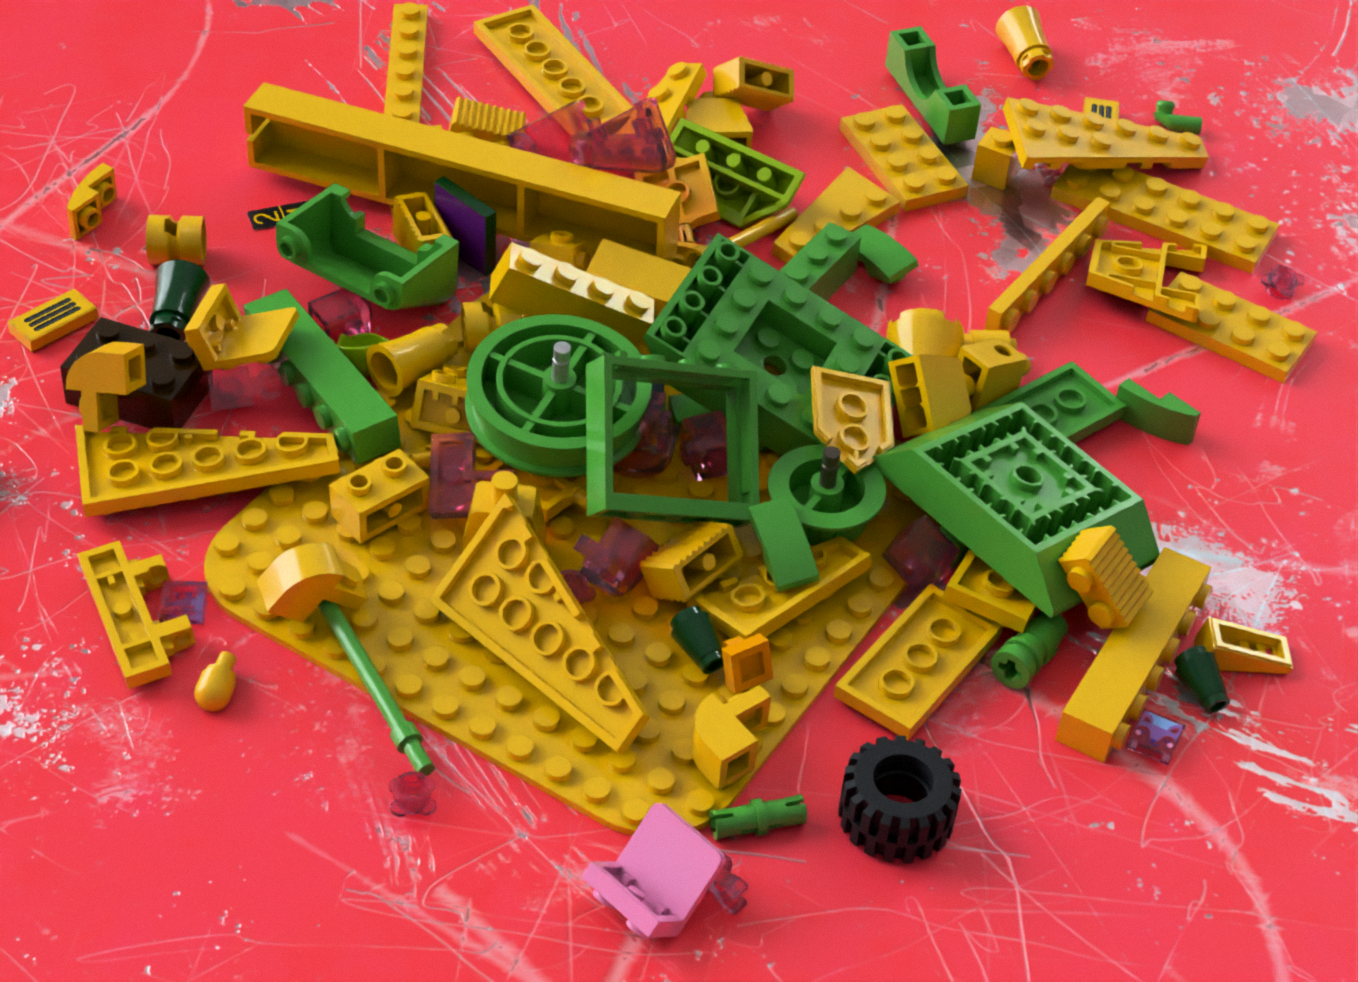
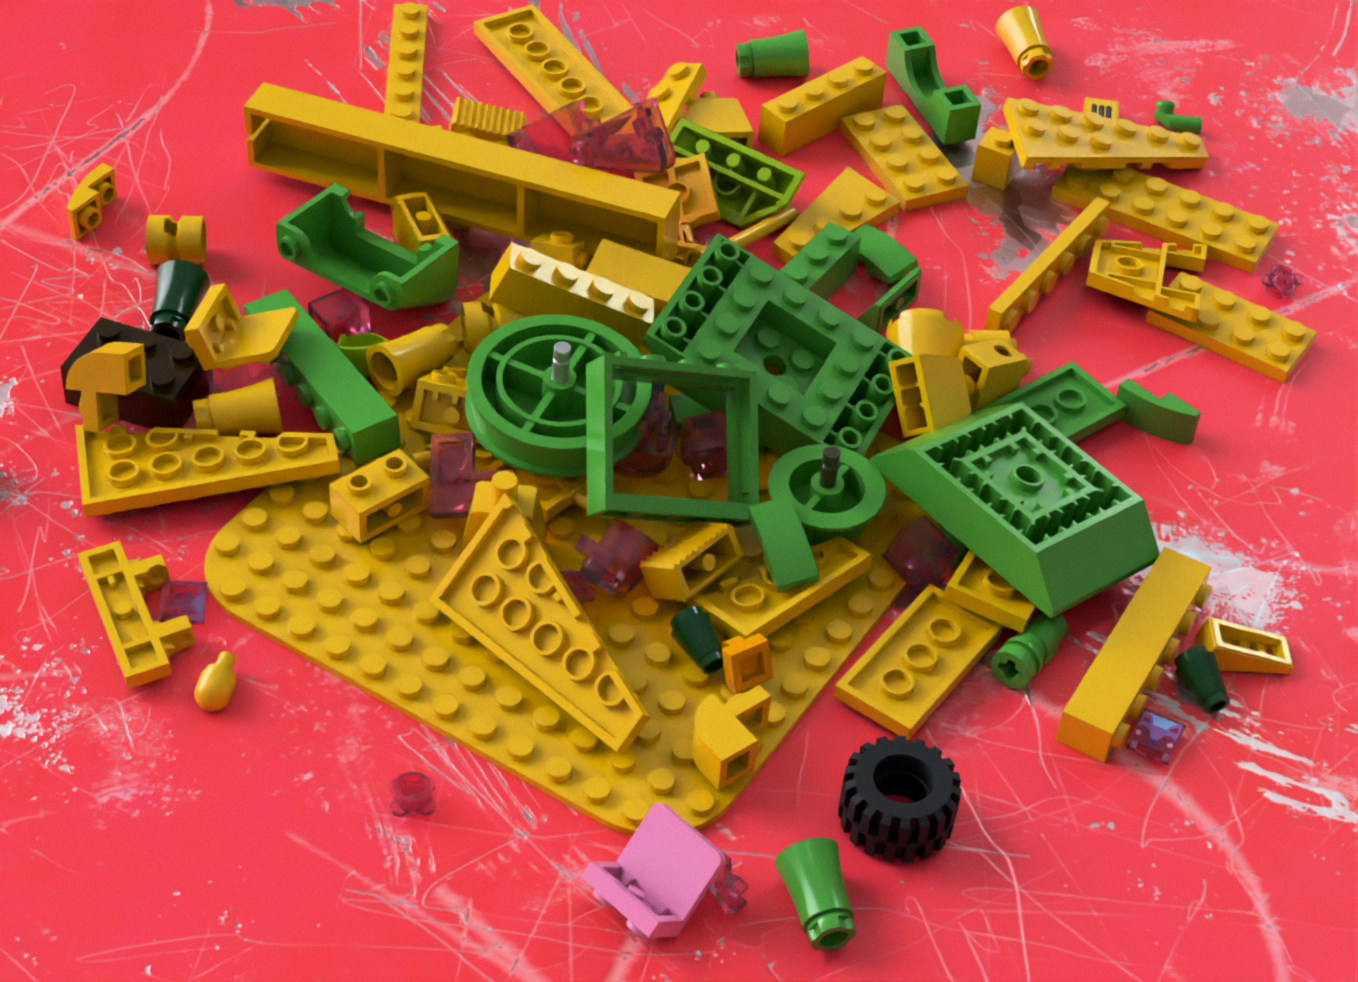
yellow tile [7,288,99,352] -> none
black sticker [247,200,309,230] -> none
yellow brick [257,542,368,623] -> none
bright green bar [318,600,435,777] -> none
dark purple tile [434,176,496,277] -> none
bright green pin [709,794,807,840] -> none
yellow brick [713,55,794,112] -> none
yellow tile [810,366,894,474] -> none
yellow brick [1058,526,1154,629] -> none
none -> yellow plant [192,377,284,436]
none -> bright green plant [735,29,809,78]
none -> yellow brick [758,56,887,156]
none -> bright green plant [774,837,856,951]
none -> bright green slope [856,267,922,333]

